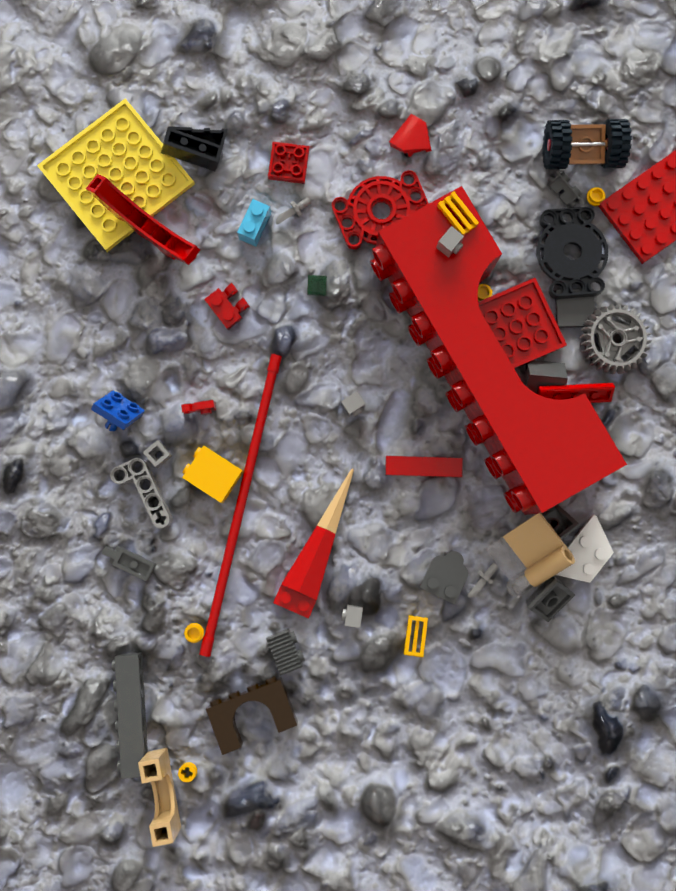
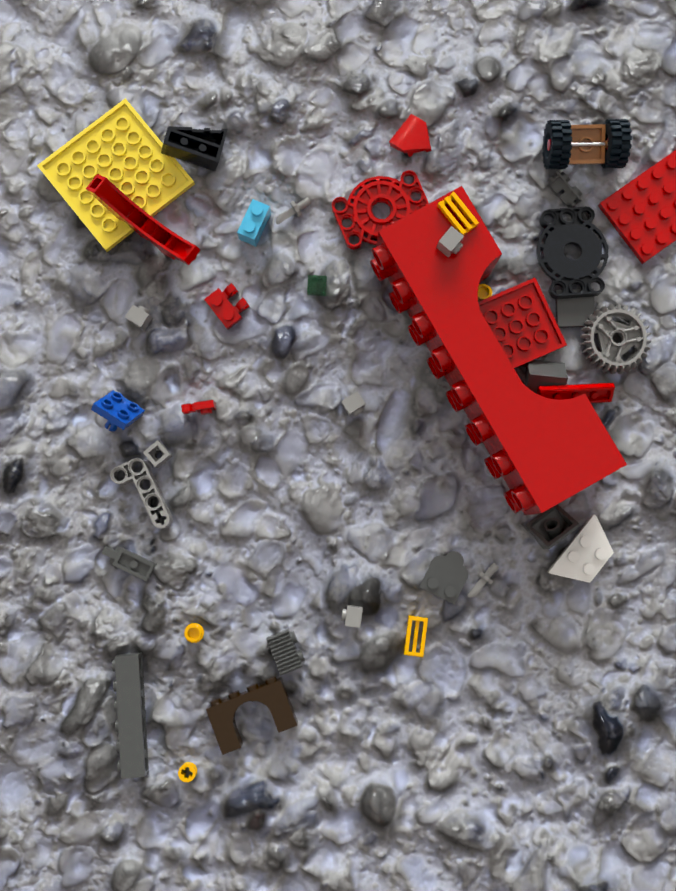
tan arch [138,748,181,847] -> none
yellow panel [182,445,244,503] -> none
red piece [199,354,282,657] -> none
red tile [268,142,310,184] -> none
red plate [273,468,354,619] -> none
red tile [385,456,463,478] -> none
tan door [485,513,575,598] -> none
dark grey slope [526,576,575,622] -> none
yellow plate [586,187,606,206] -> none
none -> light grey plate [125,305,152,331]

